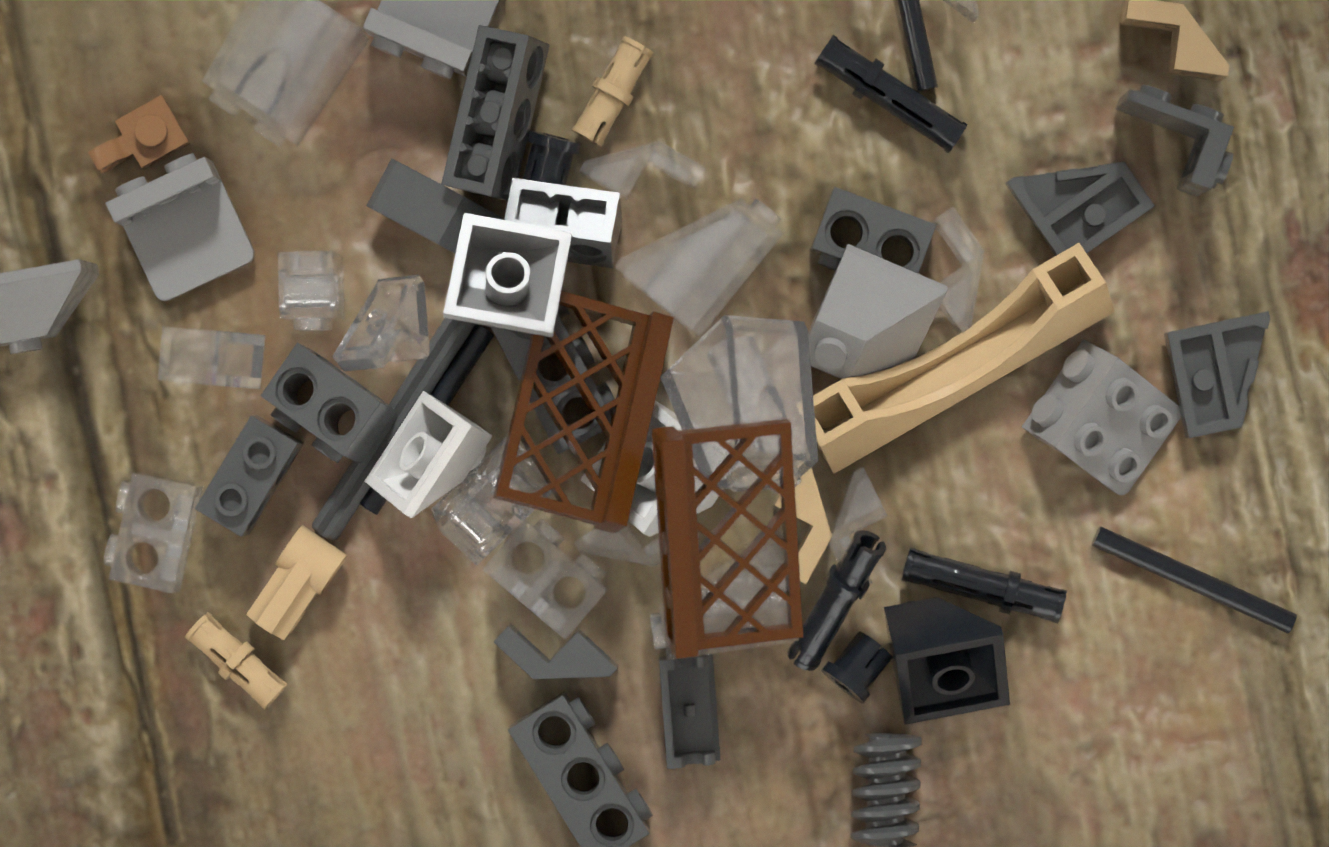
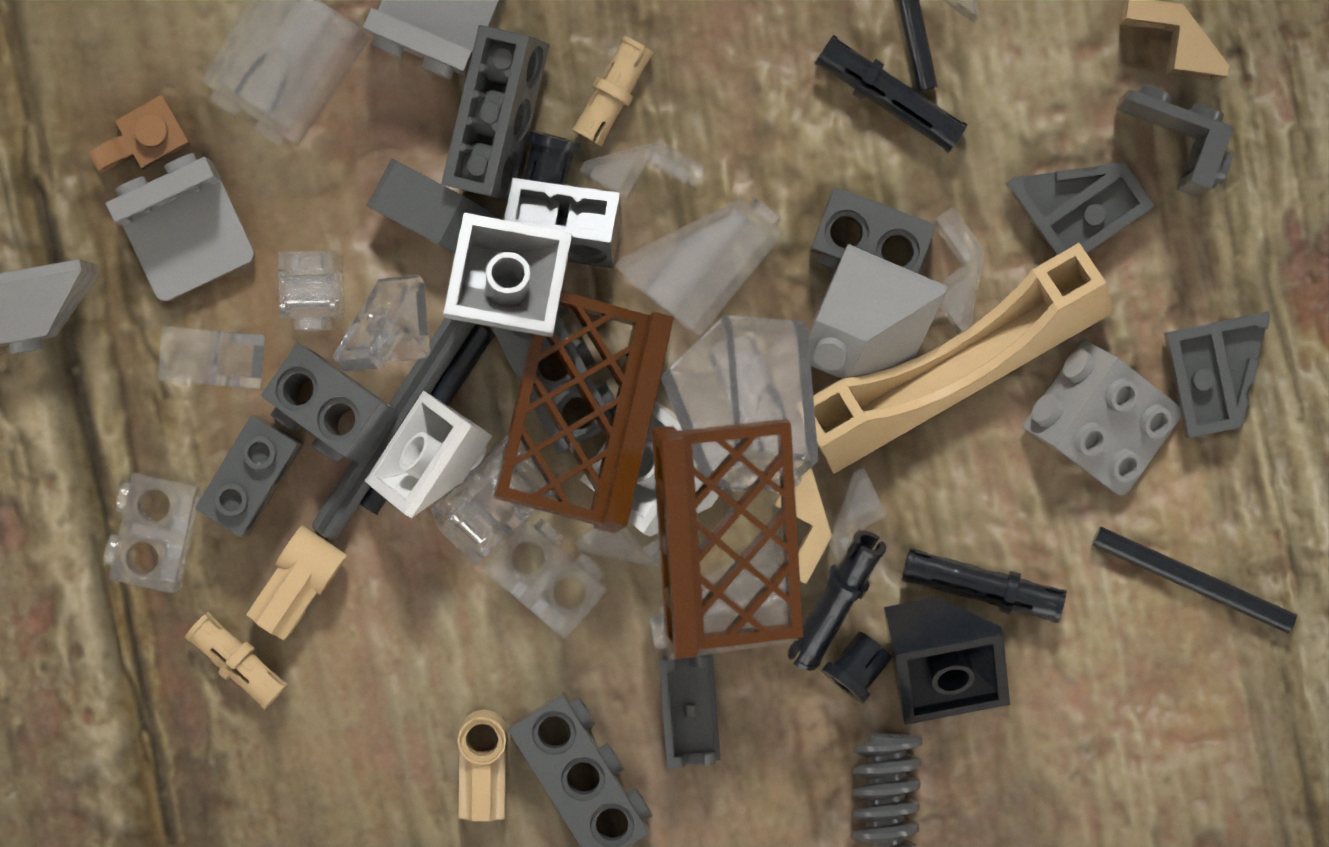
dark grey slope [494,623,618,679] -> none
none -> tan piece [457,709,508,821]

